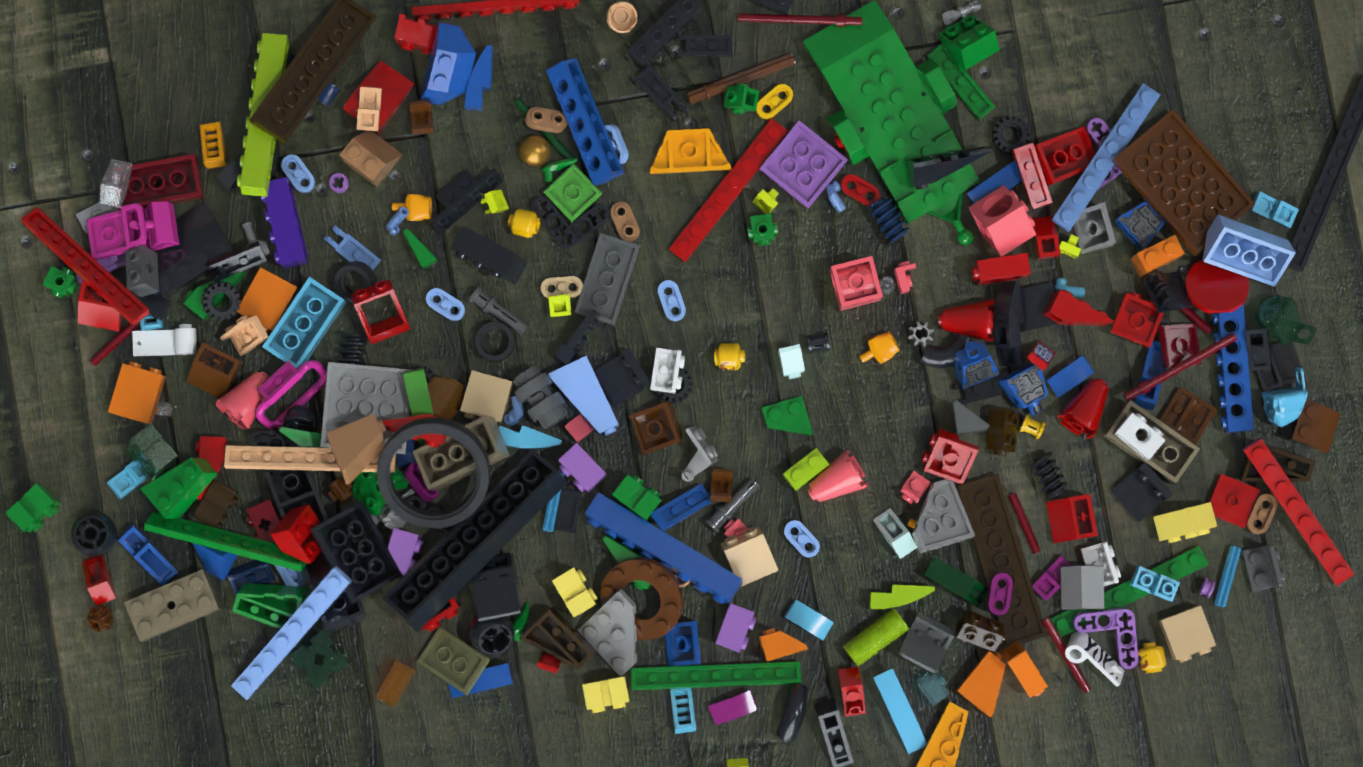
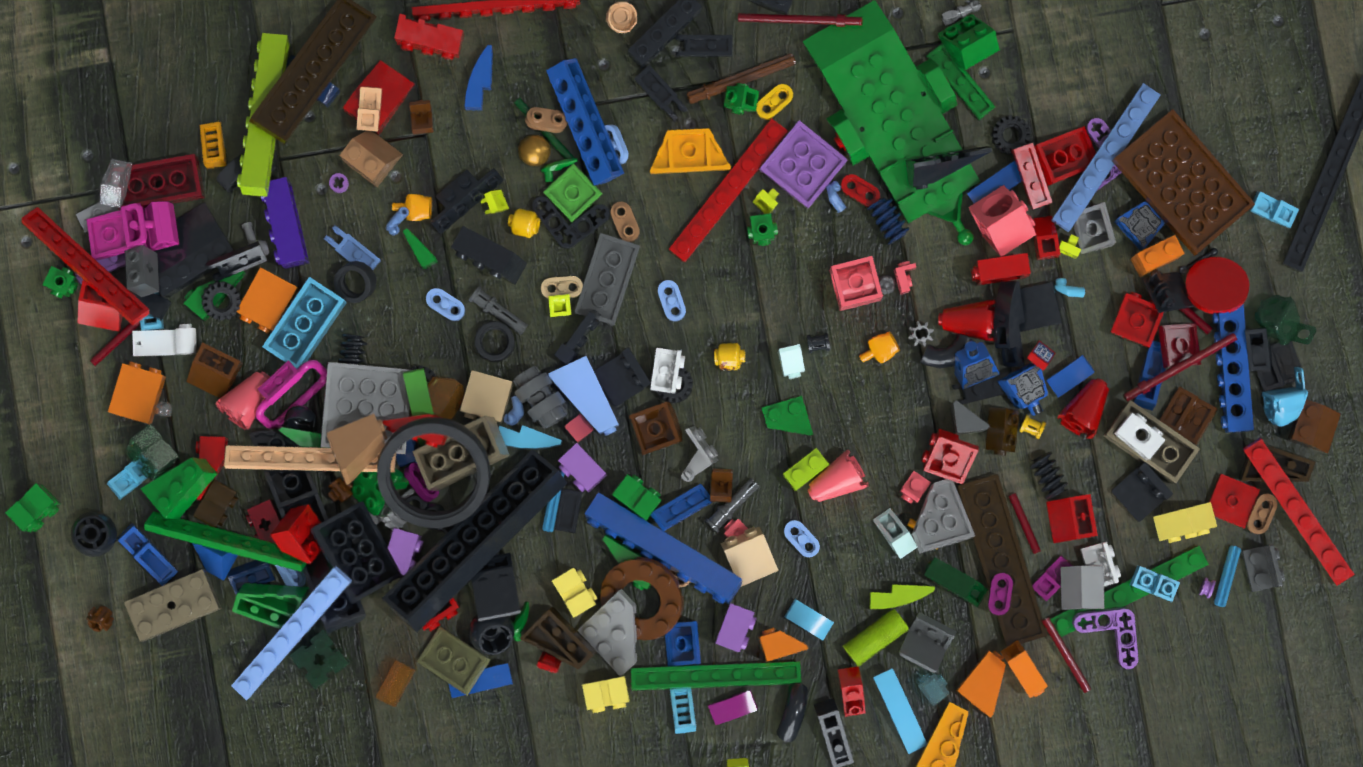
red slope [82,555,116,606] -> none
light nougat bracket [220,315,268,356] -> none
light blue plate [281,155,315,193] -> none
red window [351,279,410,345] -> none
blue wedge [419,22,476,105] -> none
dark brown brick [956,610,1006,652] -> none
red slope [1043,289,1114,326] -> none
white door [1065,631,1125,687] -> none
yellow head [1138,642,1166,674] -> none
tan piece [1158,606,1216,663] -> none
light blue slope [1203,215,1296,287] -> none

